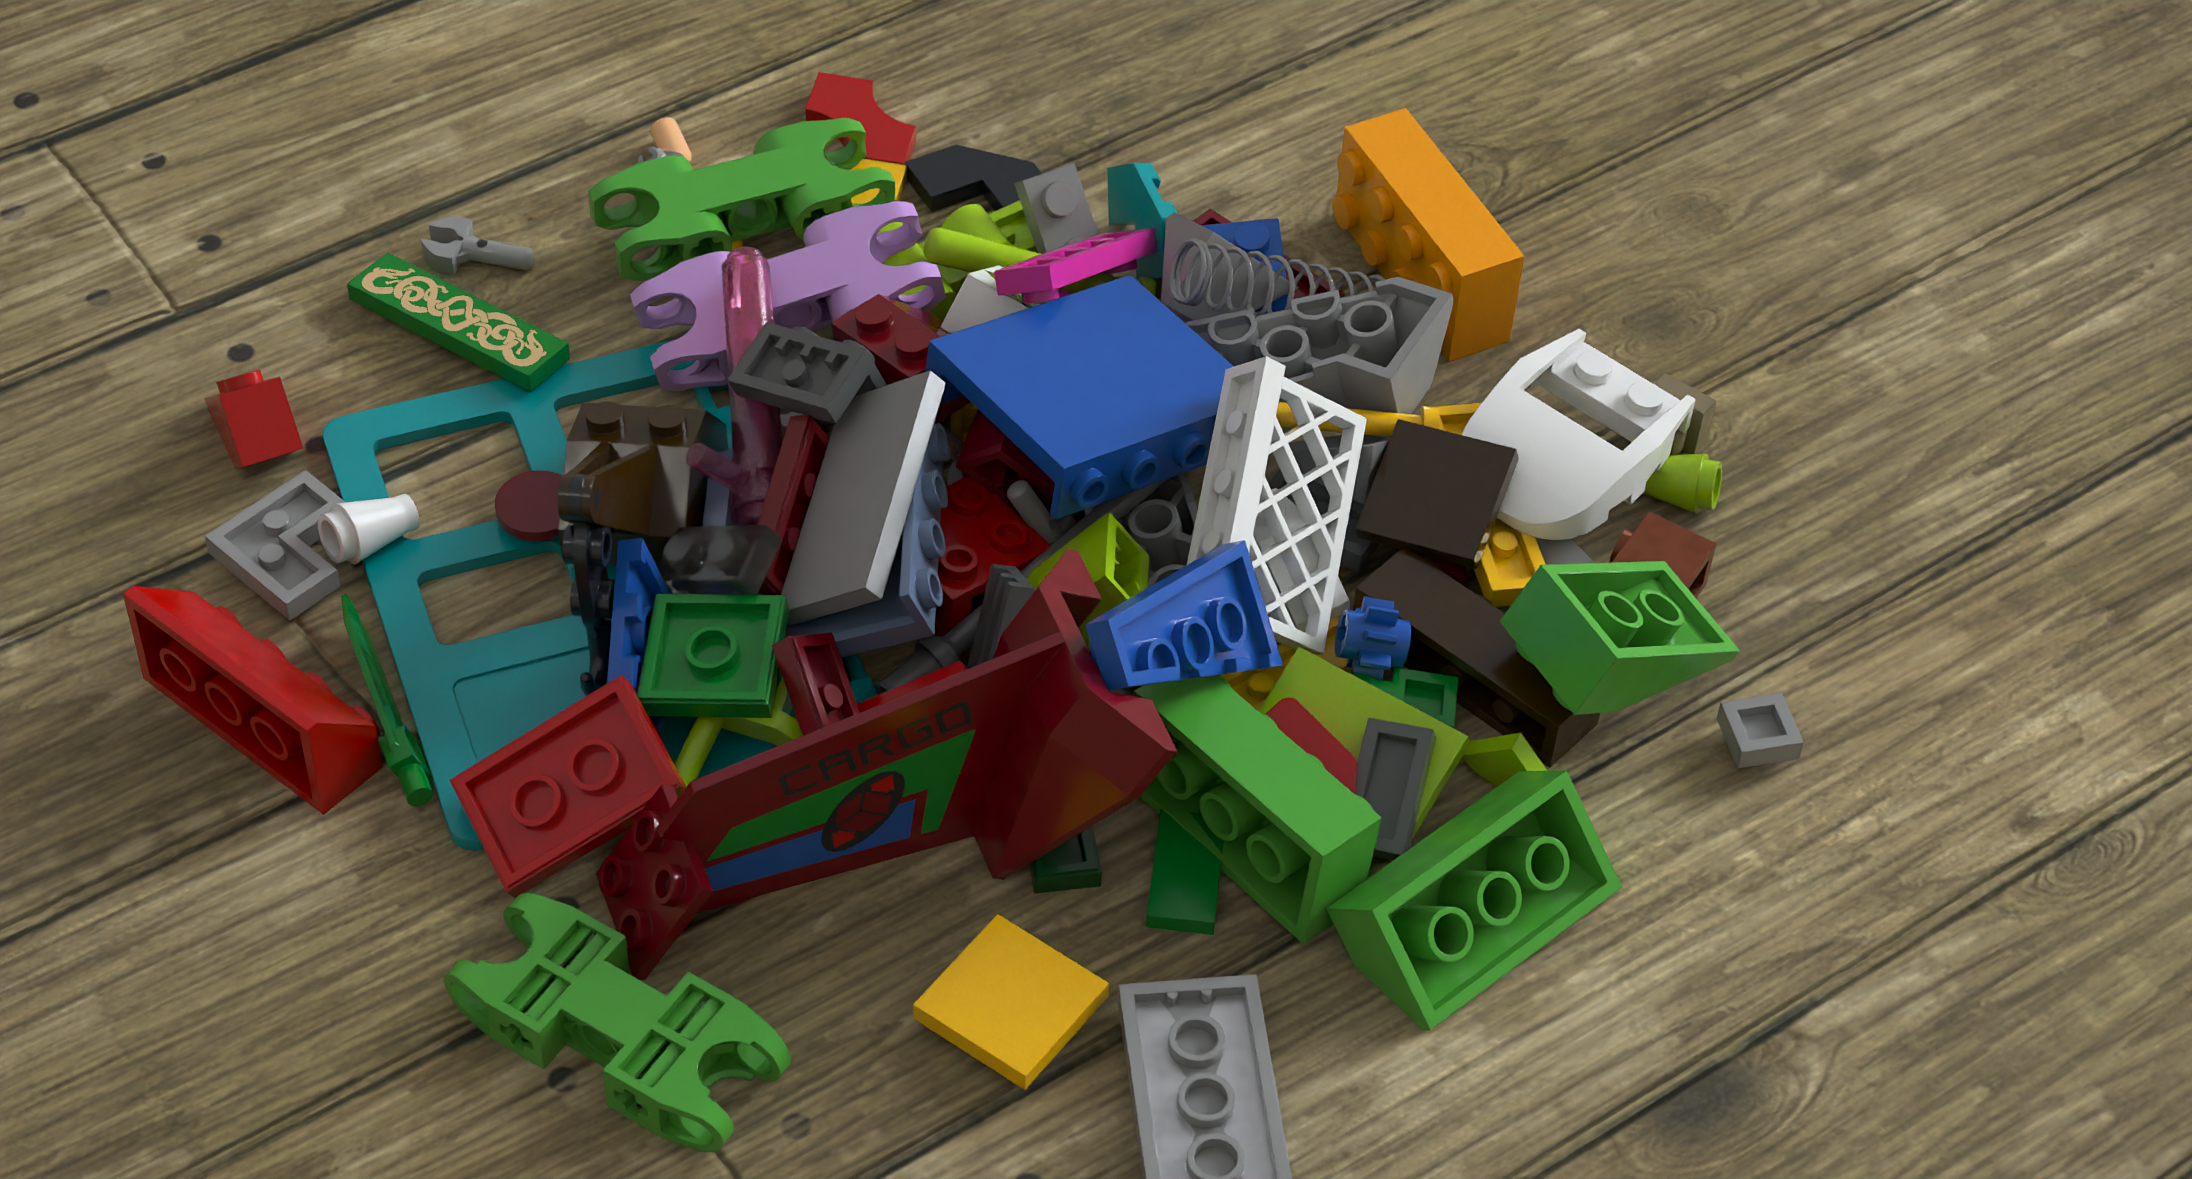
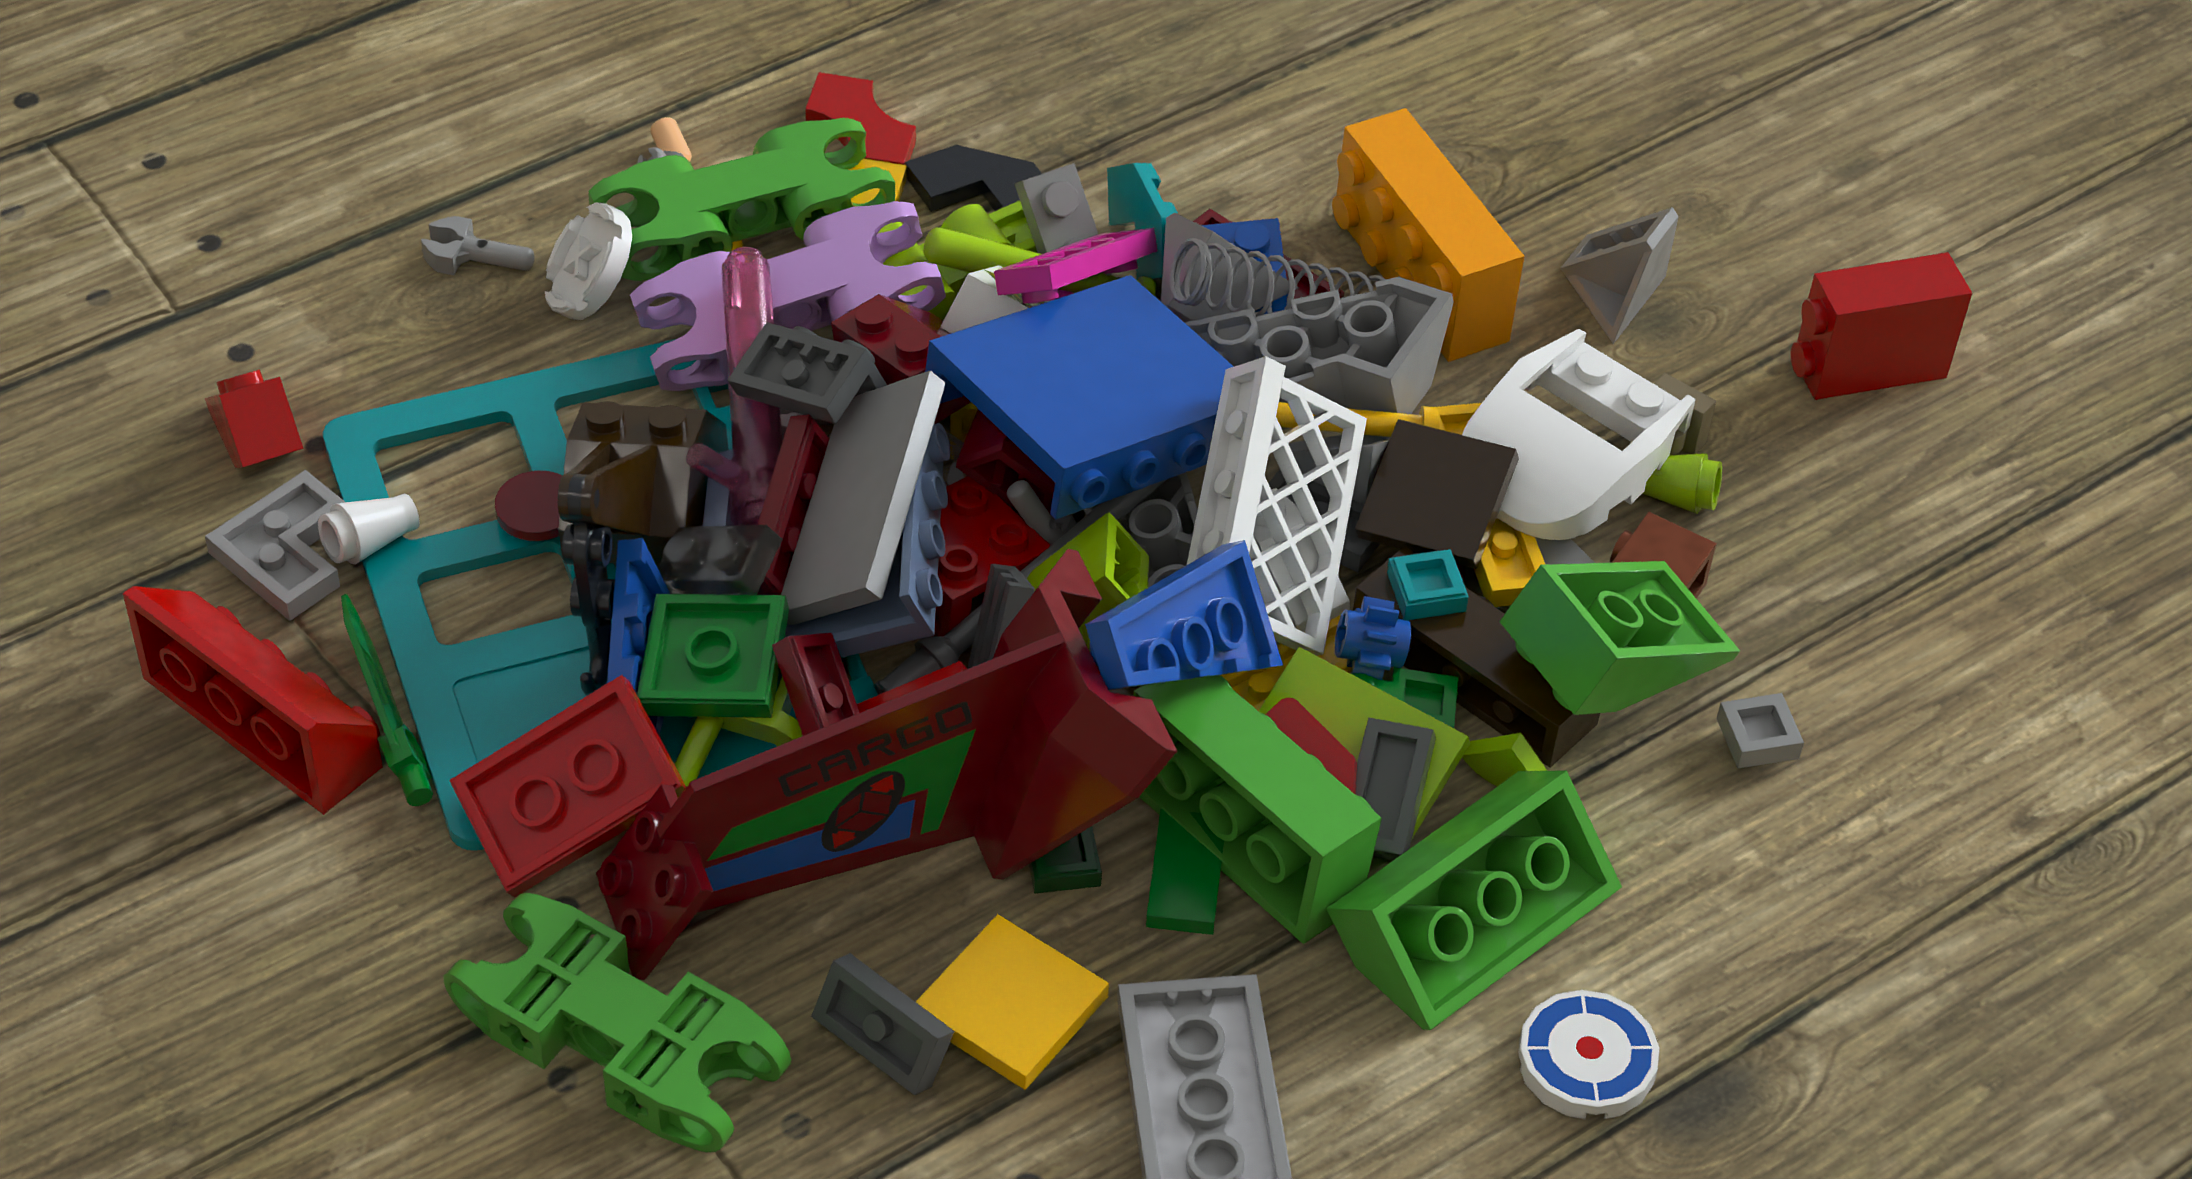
green tile [347,252,570,392] -> none
none -> white tile [545,203,632,320]
none -> dark grey plate [811,953,955,1095]
none -> teal tile [1387,549,1469,620]
none -> tile [1518,990,1659,1119]
none -> light grey slope [1560,207,1679,344]
none -> red brick [1791,252,1972,400]

